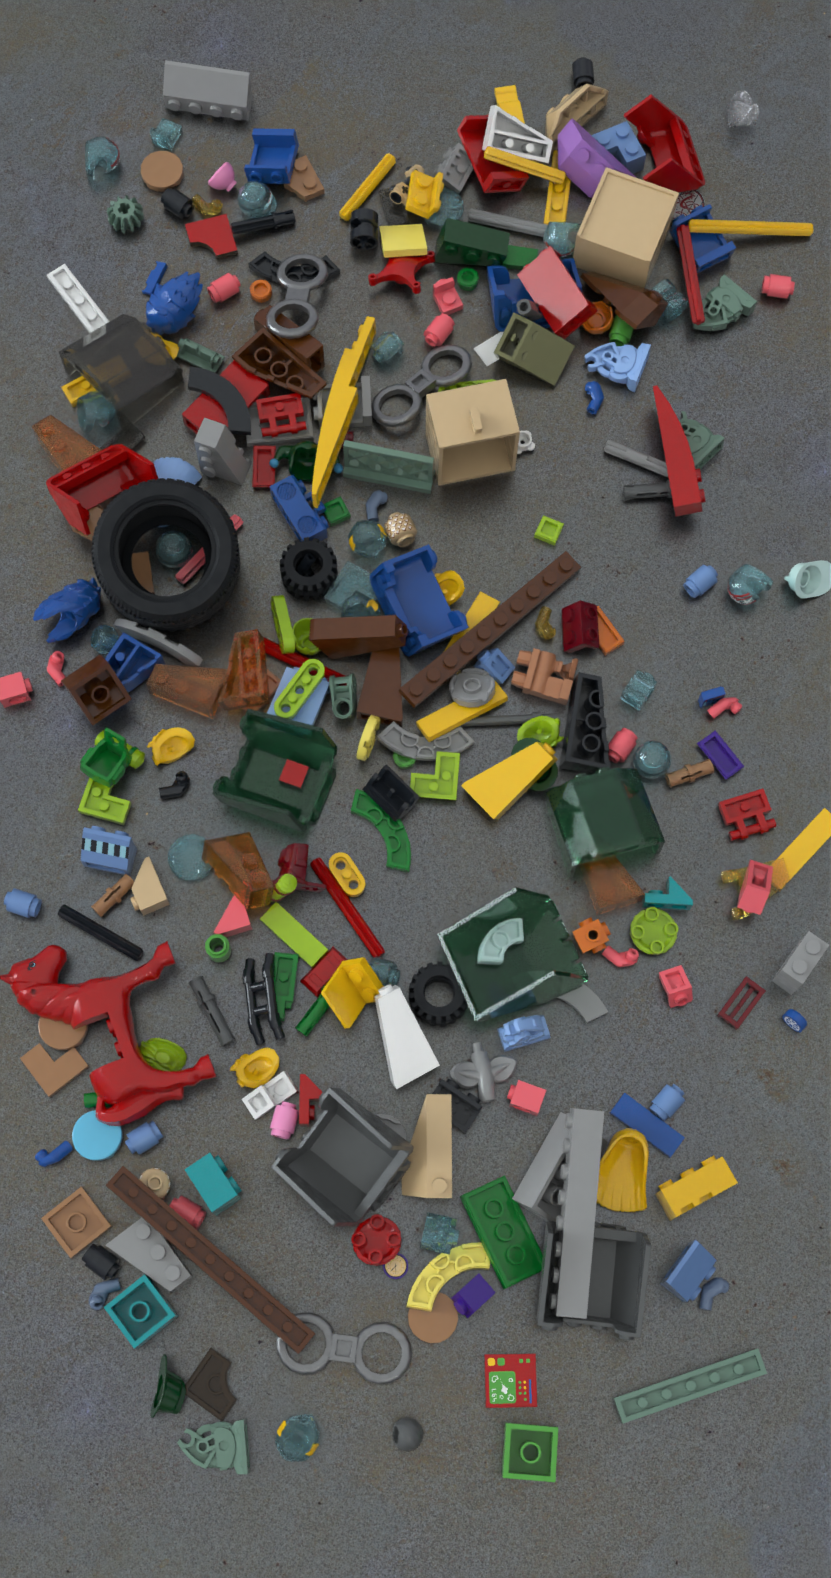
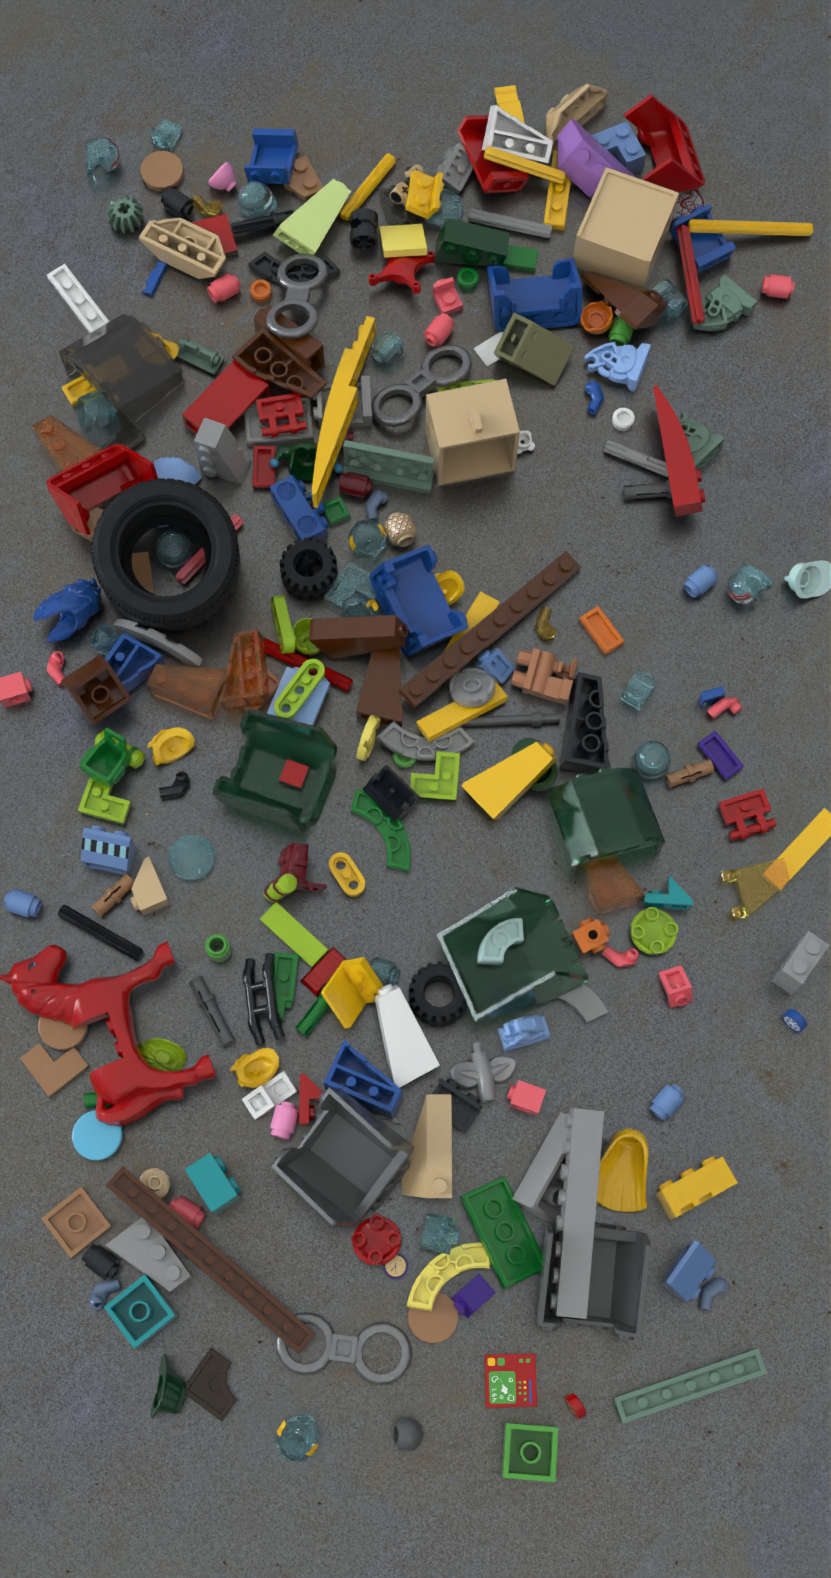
blue arm [35,1140,73,1167] -> none
medium blue brick [125,1121,163,1155] -> none
blue head [146,271,203,335] -> none
light grey slope [163,60,253,120] -> none
sand green piece [177,1418,251,1474] -> none
black tile [188,367,251,435] -> none
clear orange wedge [201,832,274,909] -> none
coral slope [213,891,252,938] -> none
red axle [310,857,385,959] -> none
sand green piece [329,673,357,719] -> none
dark grey bar [516,299,542,321] -> none
panel [517,246,598,339] -> none
lime hat [517,716,564,747] -> none
lime tile [534,515,564,546] -> none
clear light blue helmet [543,222,581,258] -> none
dark red bracket [562,600,599,653] -> none
black brick [572,57,595,89] -> none
coral brick [608,728,638,764] -> none
blue tile [610,1093,685,1158] -> none
dark red tile [717,976,766,1030] -> none
clear piece [726,89,759,128] -> none
coral slope [737,859,773,915] -> none
none -> tan wedge [139,218,226,279]
none -> yellowish green slope [273,179,351,255]
none -> blue wedge [324,1039,403,1120]
none -> dark red brick [339,472,373,498]
none -> red tile [564,1393,587,1421]
none -> white tile [612,408,635,431]

